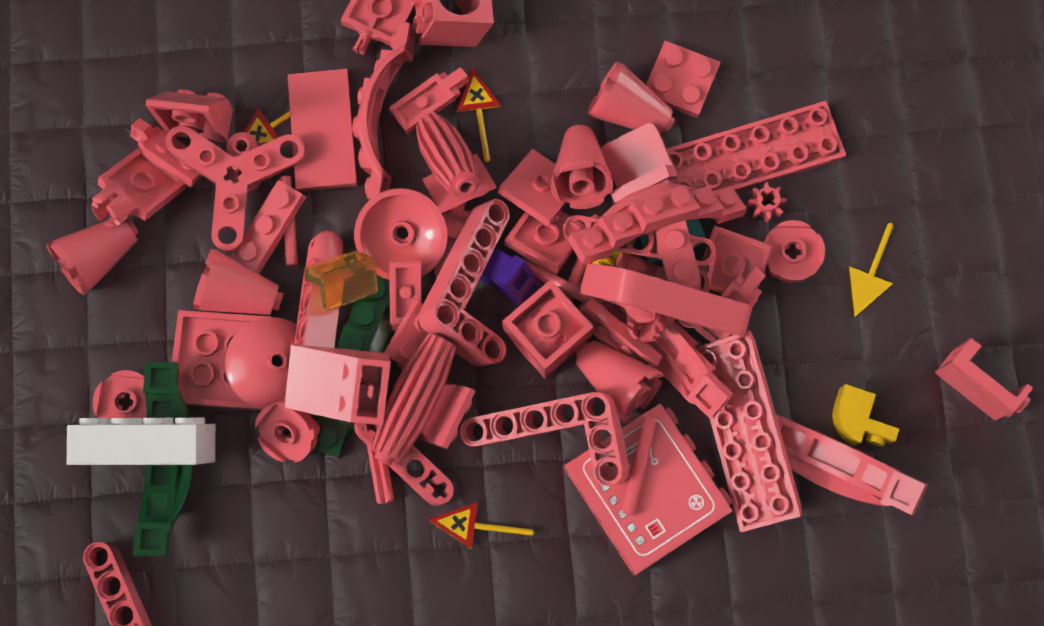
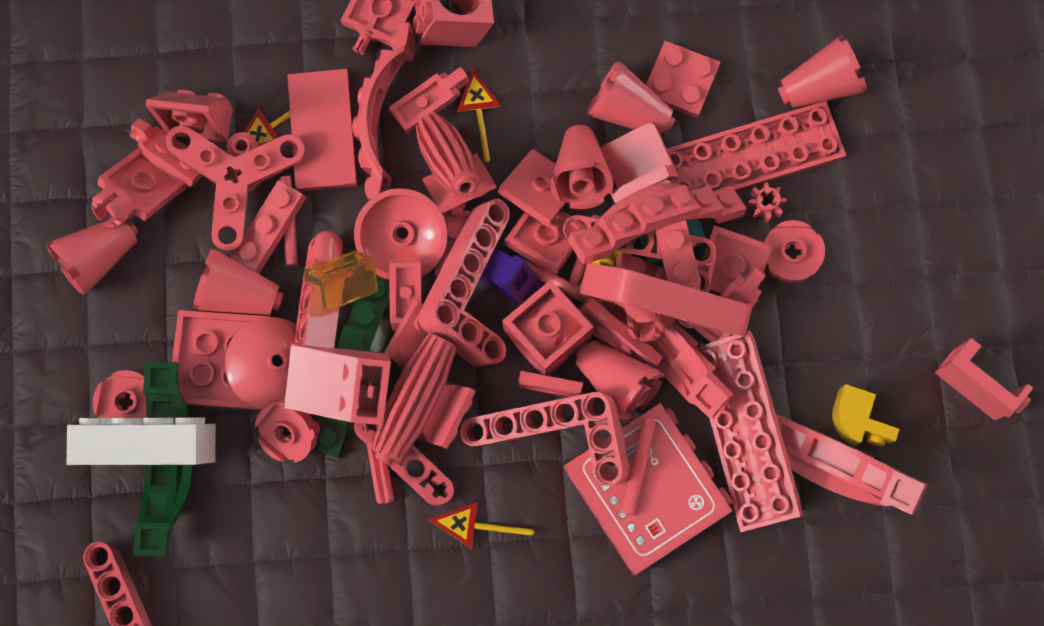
yellow piece [849,223,893,317] -> none
none -> coral tile [519,371,583,397]
none -> coral cone [777,35,867,108]

